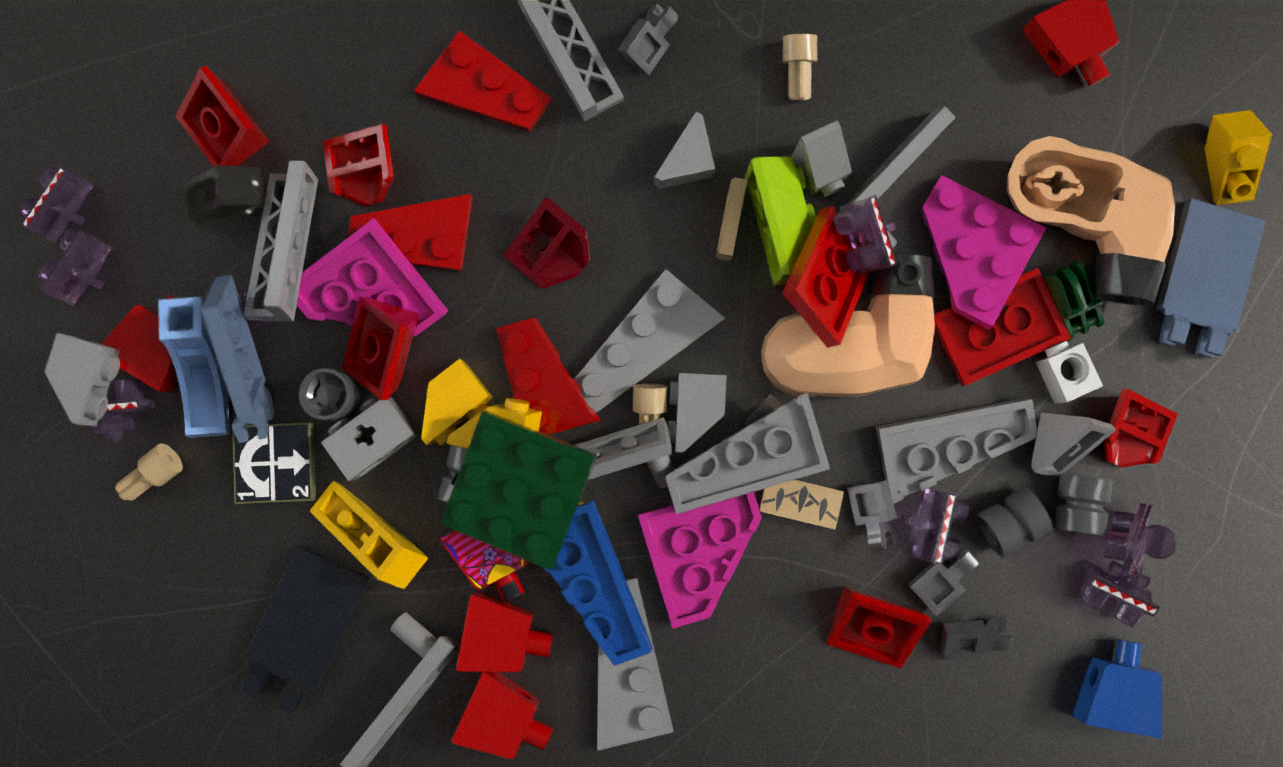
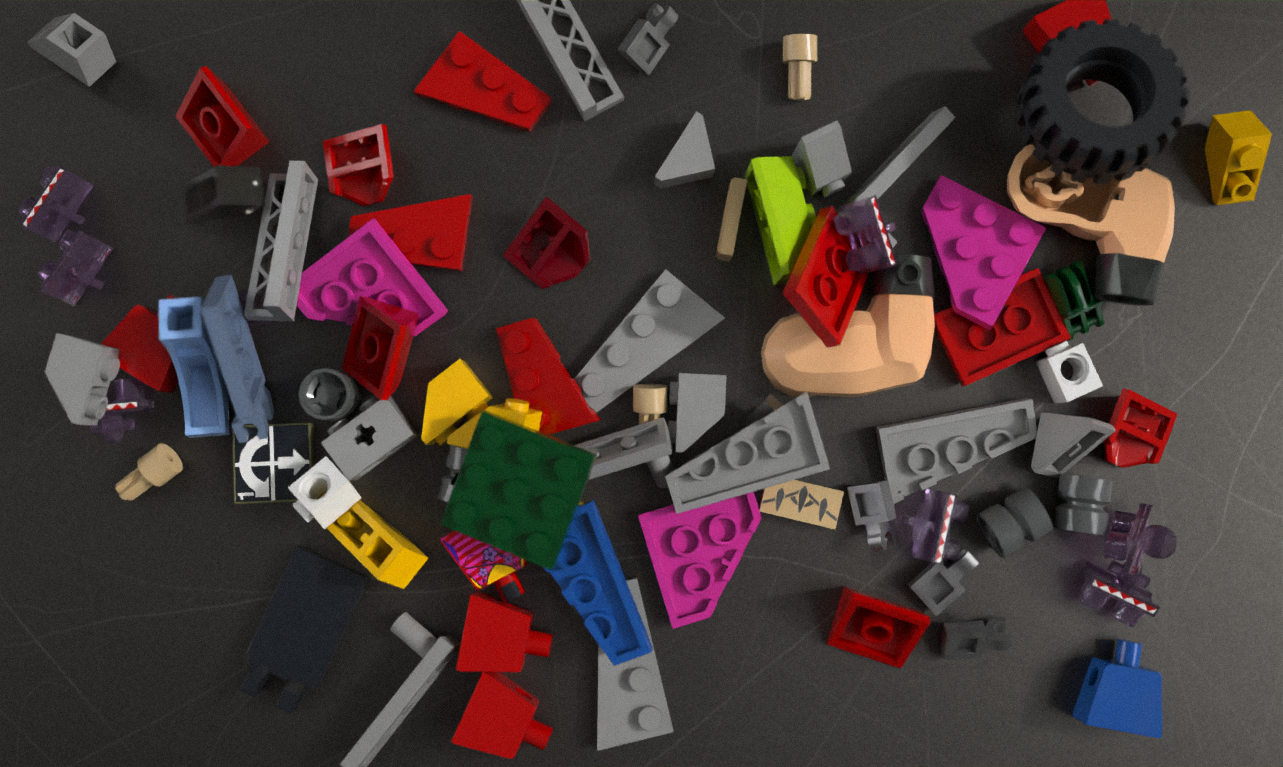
sand blue tile [1156,199,1266,358] -> none
none -> light grey slope [27,13,116,87]
none -> white brick [288,456,362,529]
none -> black tyre [1016,19,1189,184]

